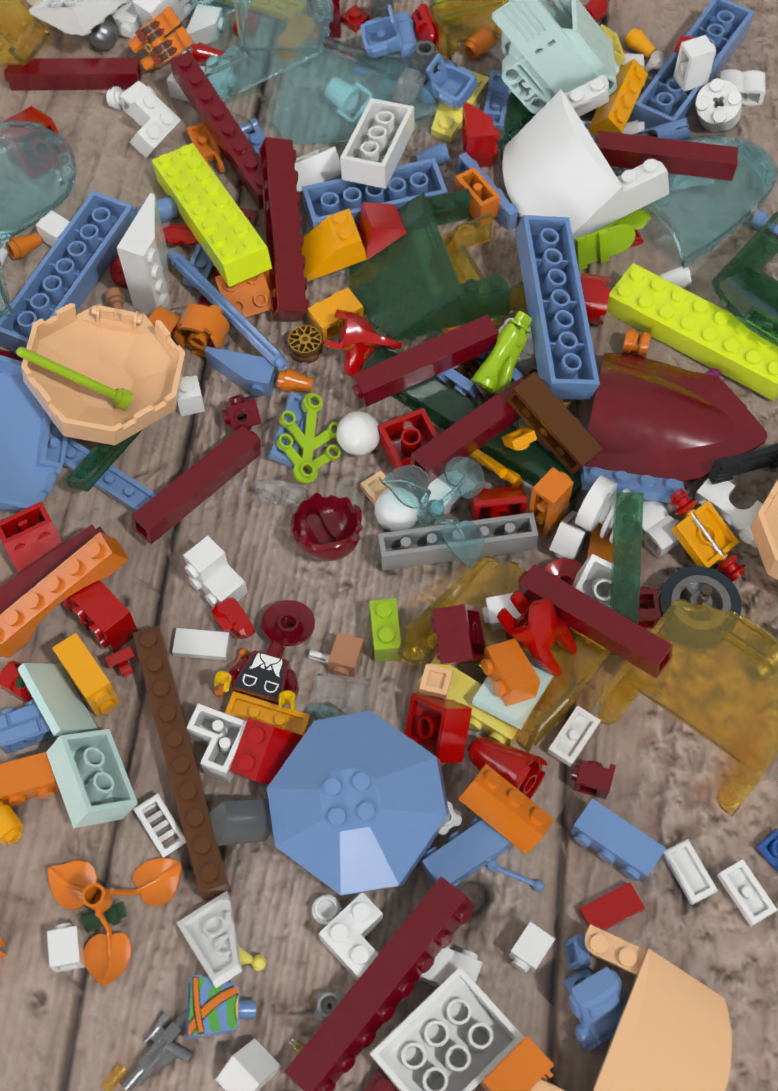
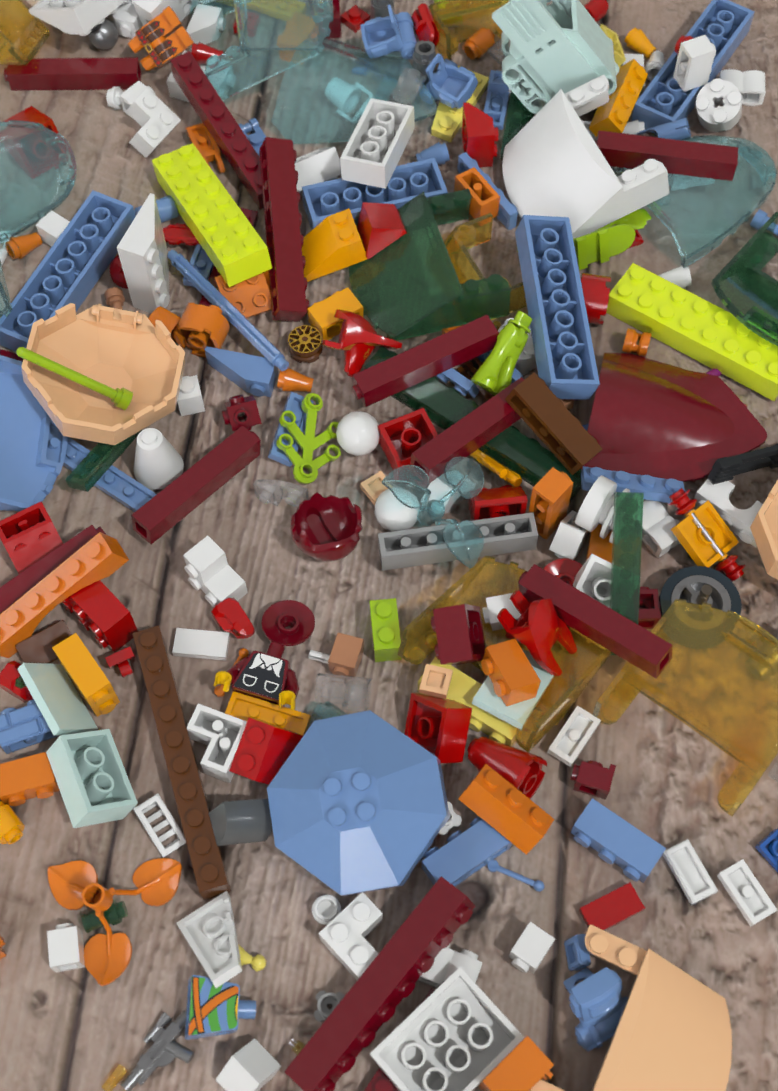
light orange plate [502,426,537,451] -> none
none -> reddish brown slope [15,620,72,664]
none -> white cone [133,428,184,491]

